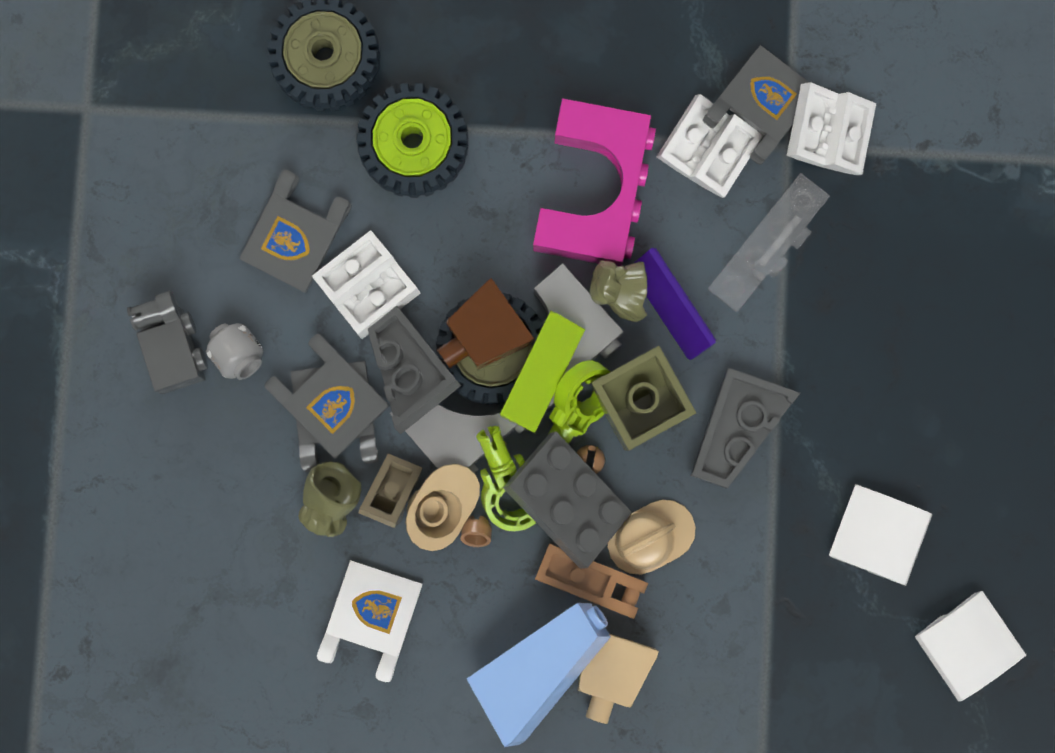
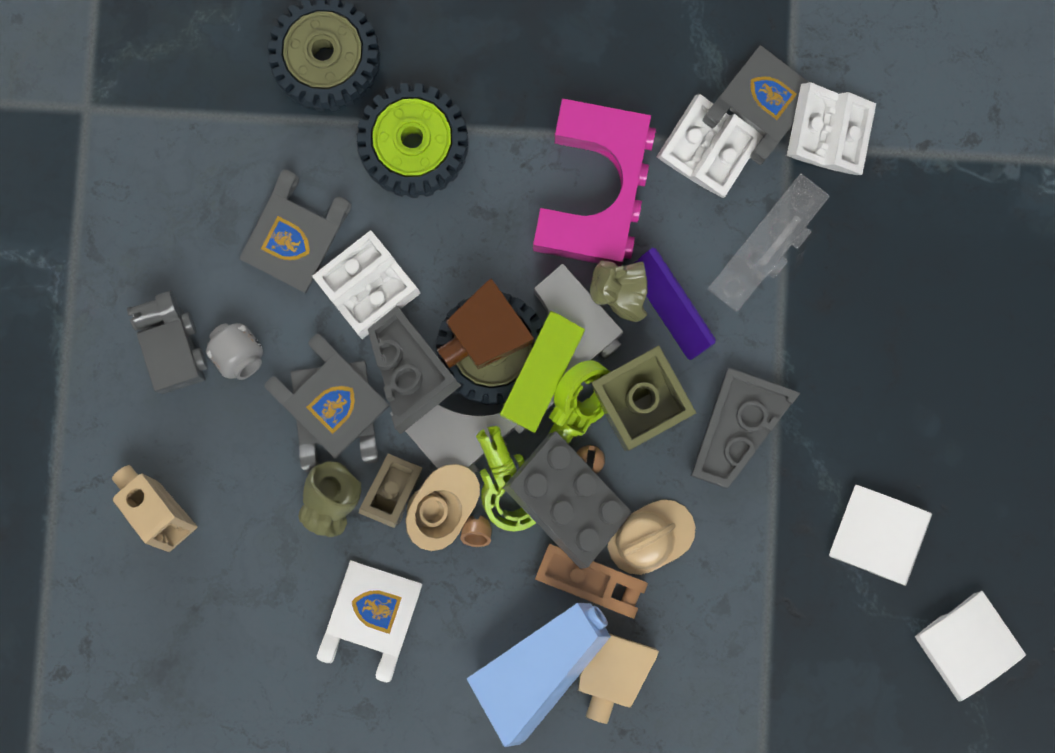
none -> tan torso [112,465,198,552]

